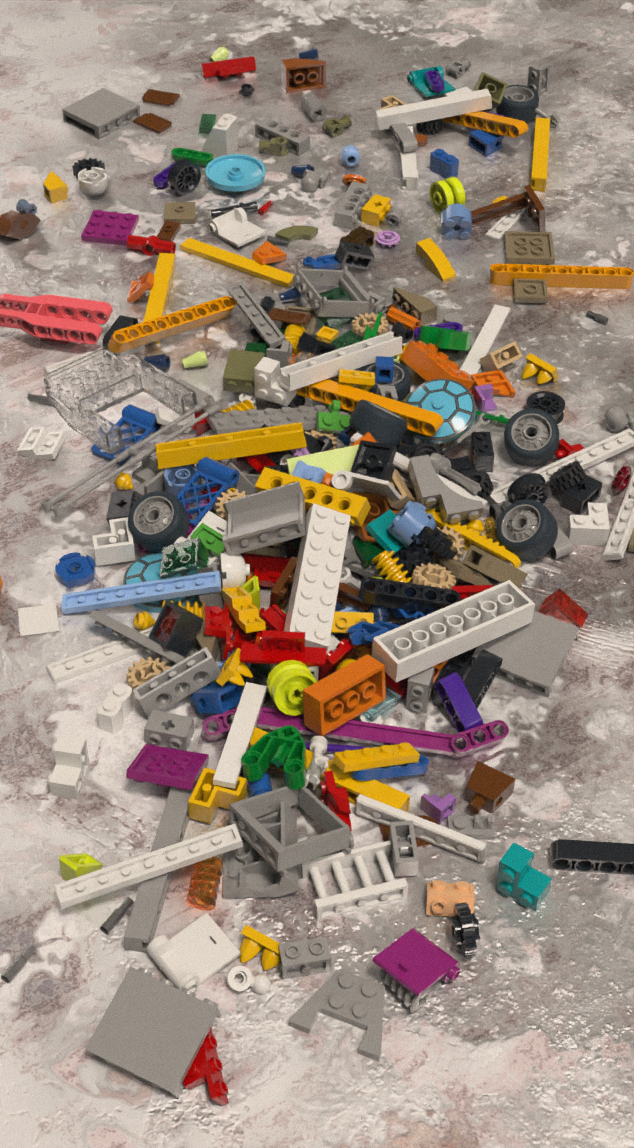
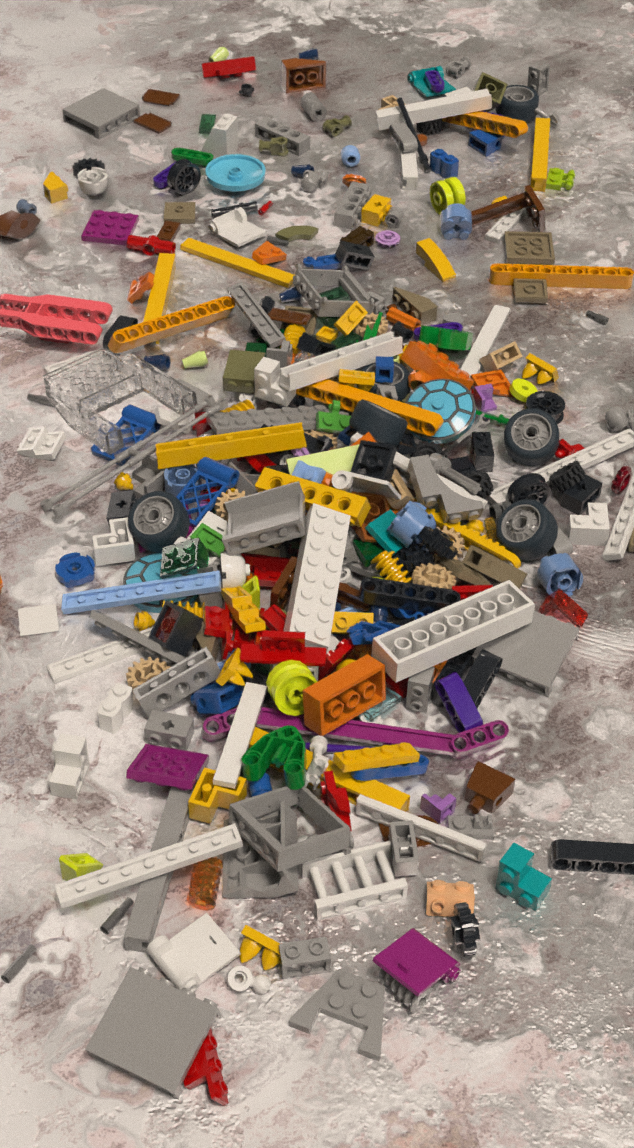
none -> yellow tile [333,300,368,336]
none -> black bar [397,98,431,173]
none -> orange rock [408,369,432,390]
none -> neon yellow piece [509,378,538,402]
none -> medium blue brick [537,553,583,600]
none -> lime plate [546,168,575,190]

